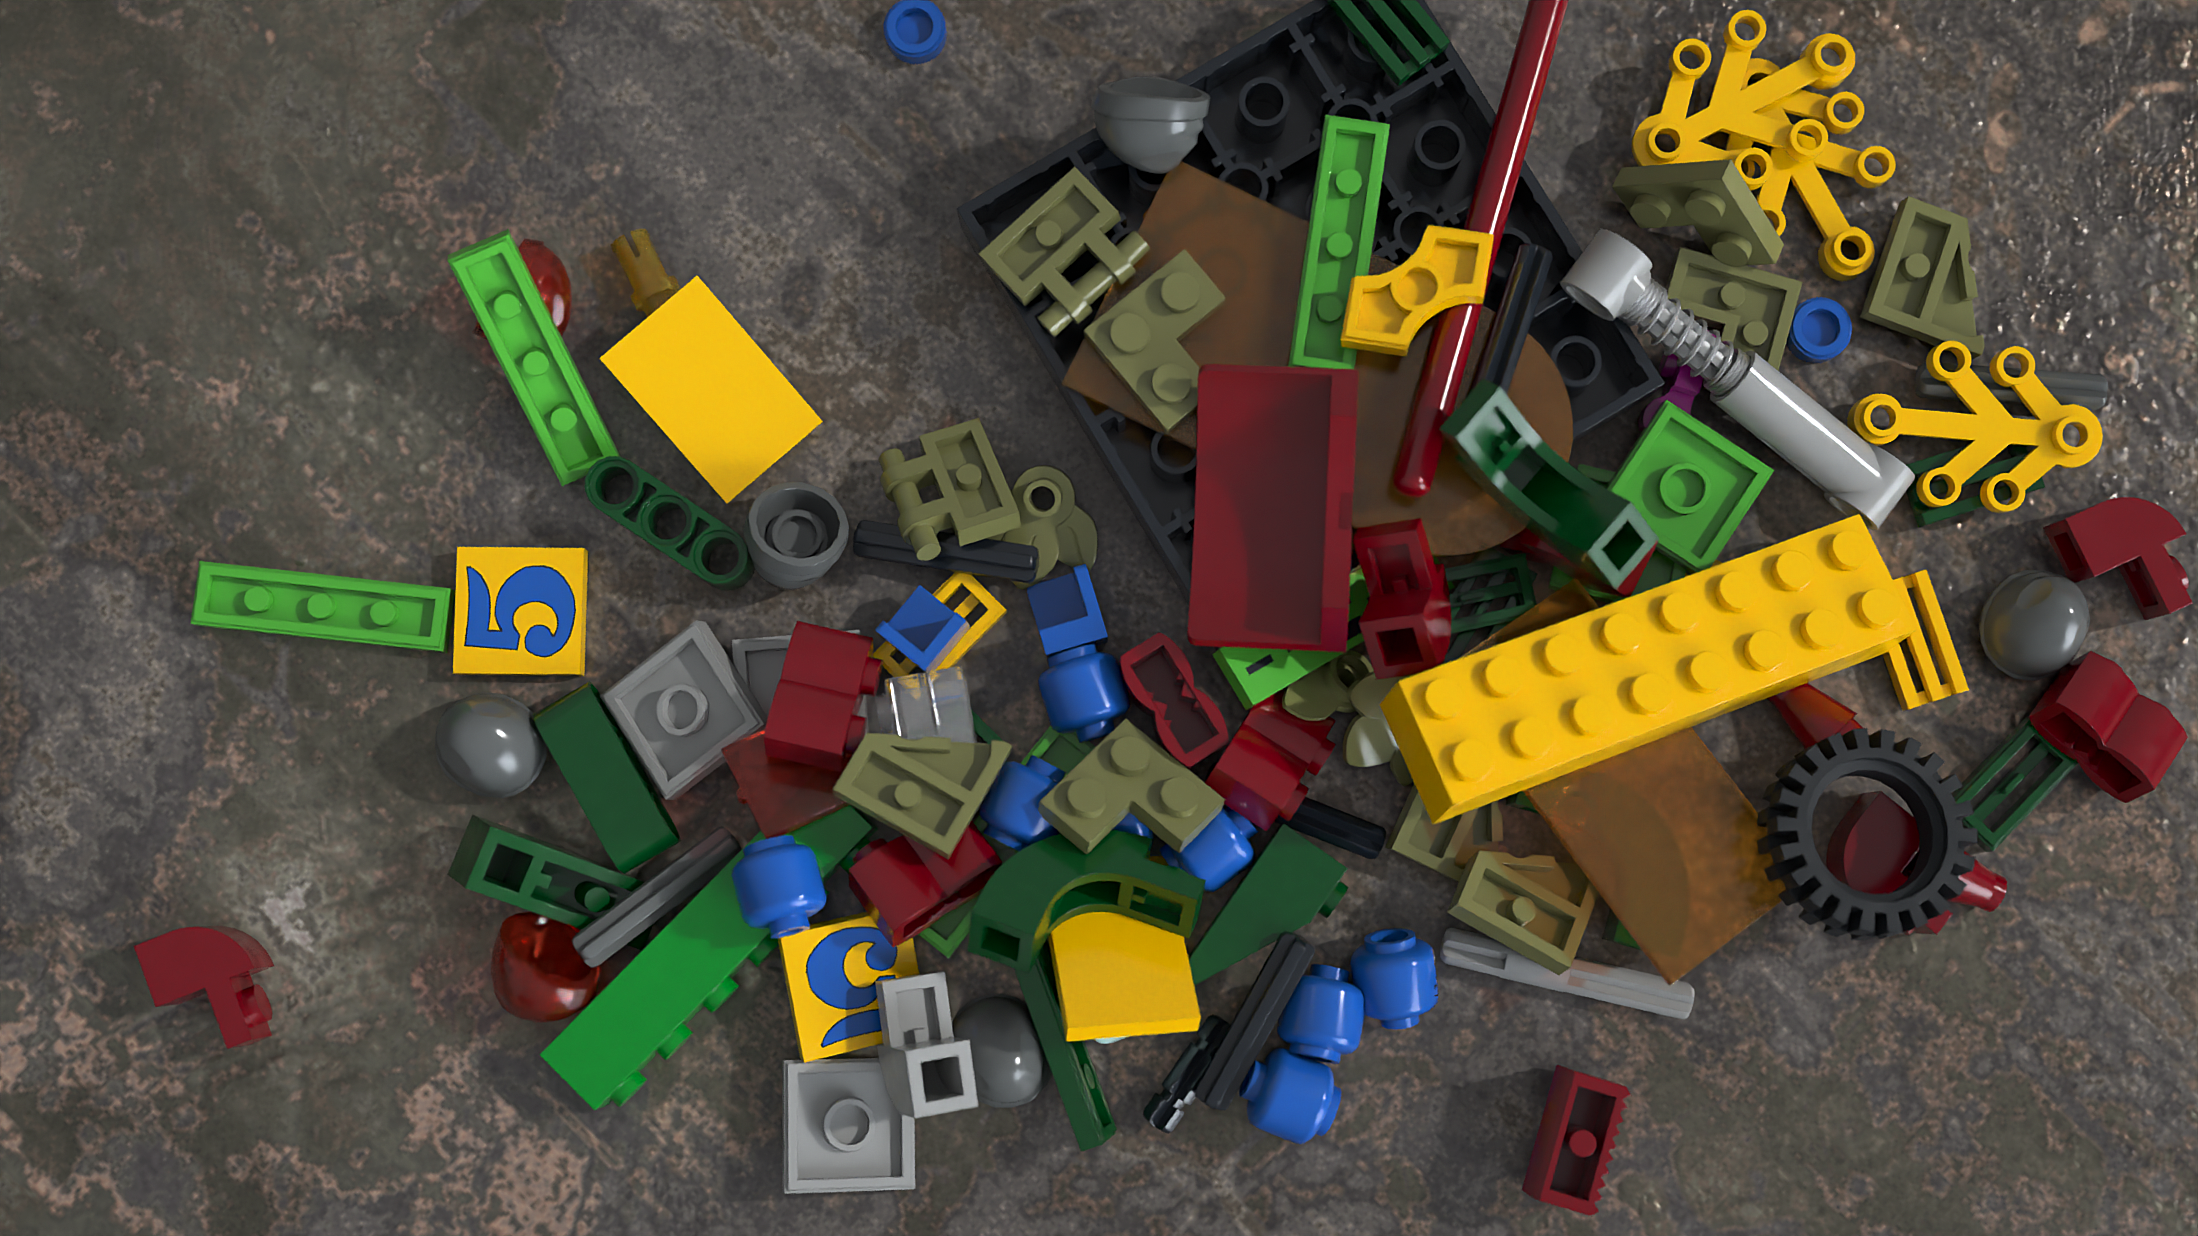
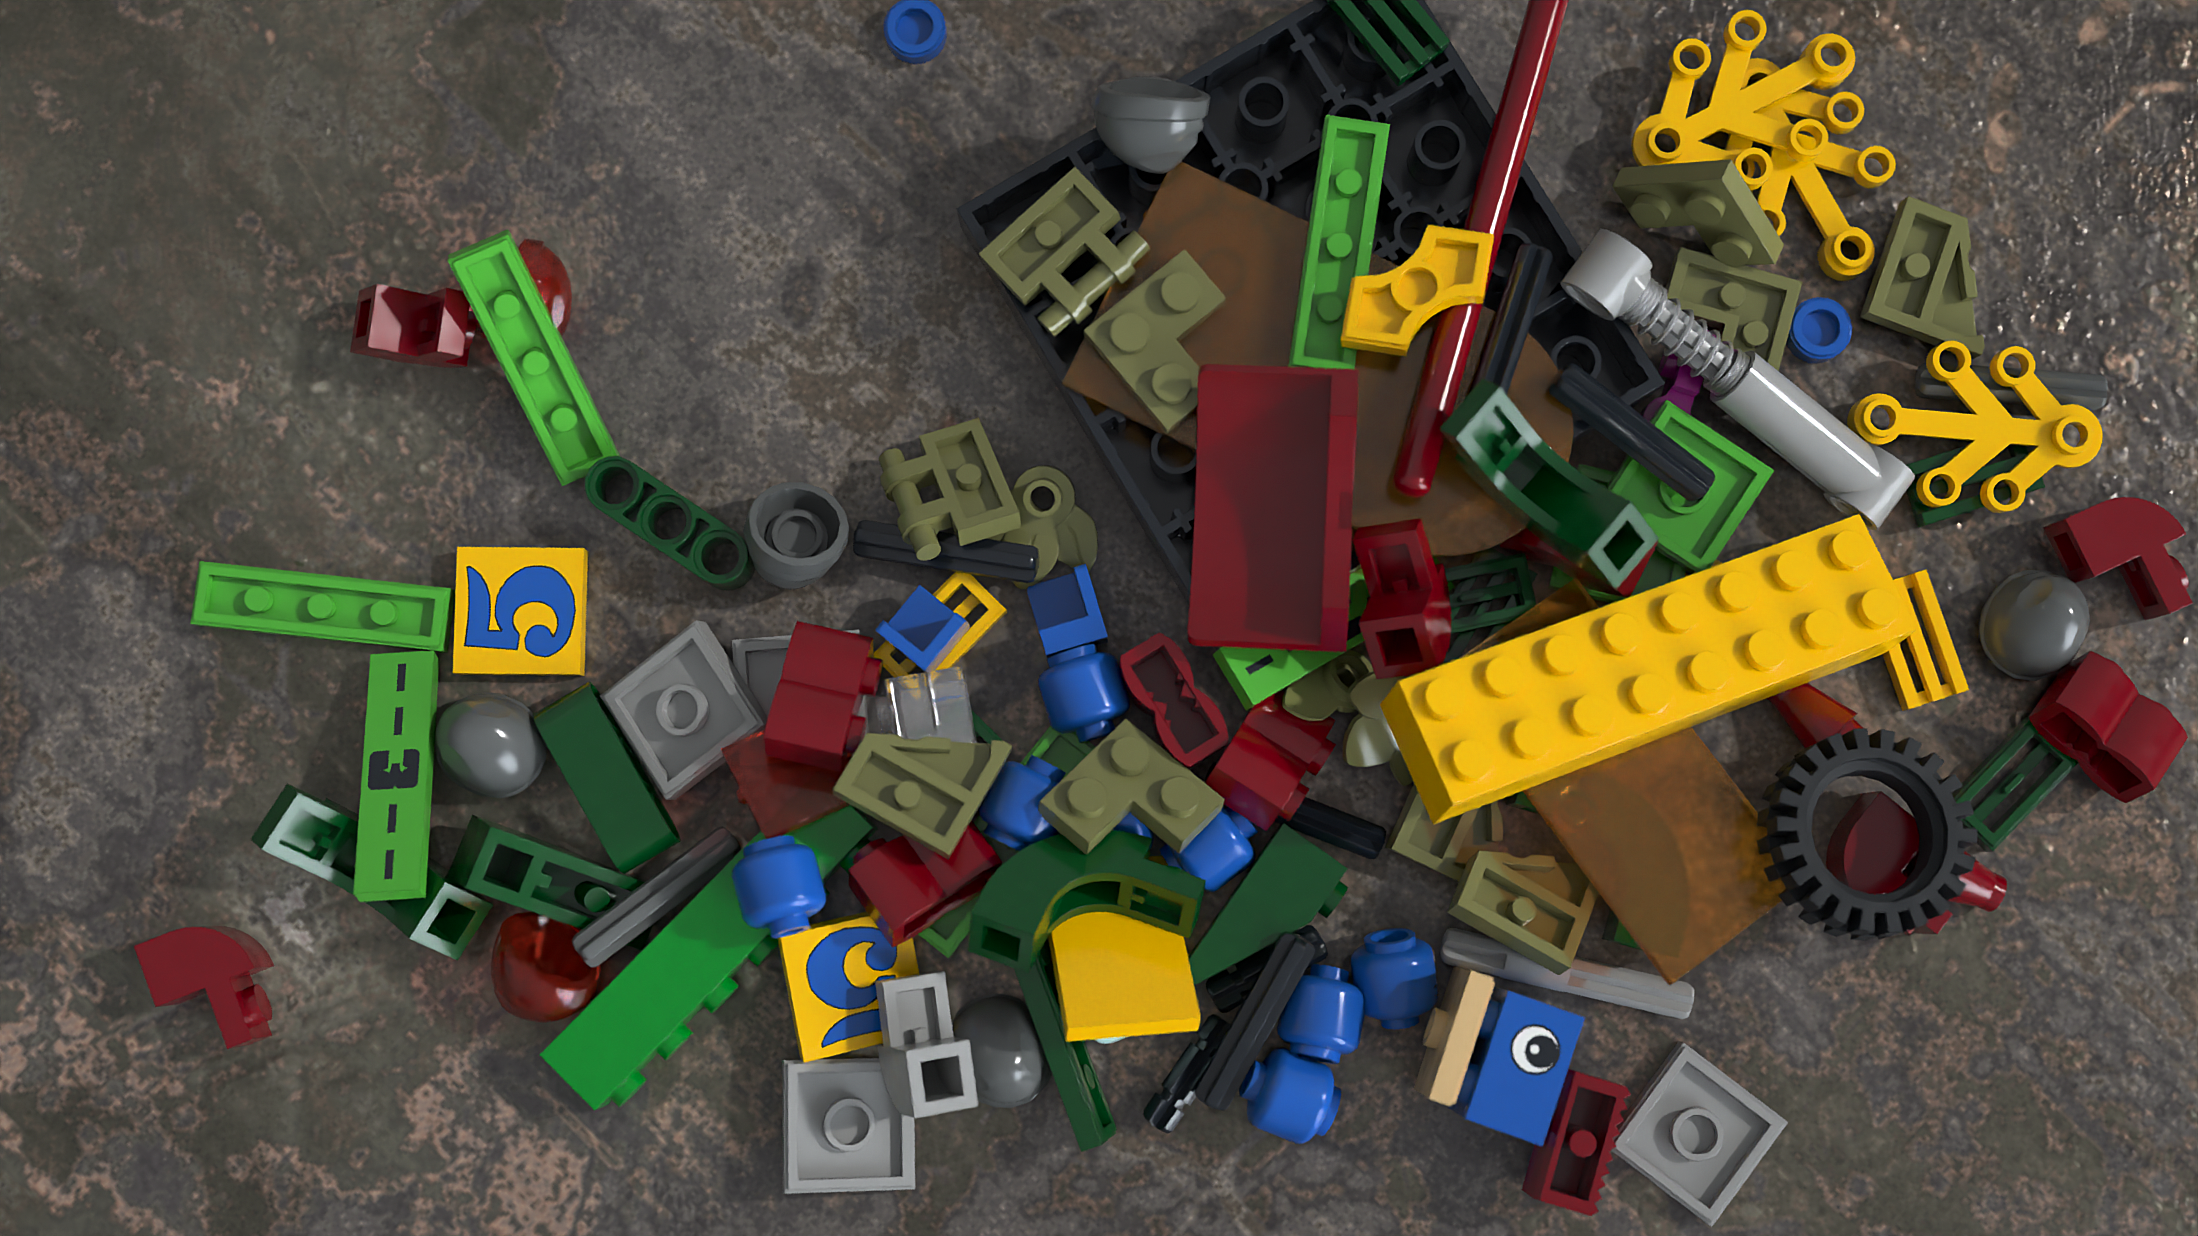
yellow tile [599,276,823,504] -> none
clear yellow pin [610,229,681,317] -> none
none -> dark green arch [250,783,493,960]
none -> dark red brick [350,284,476,368]
none -> bright green tile [353,650,439,902]
none -> black axle [1205,925,1328,1013]
none -> tan plate [1414,966,1495,1106]
none -> blue brick [1448,987,1585,1146]
none -> black axle [1548,363,1716,501]
none -> light grey tile [1611,1041,1788,1227]

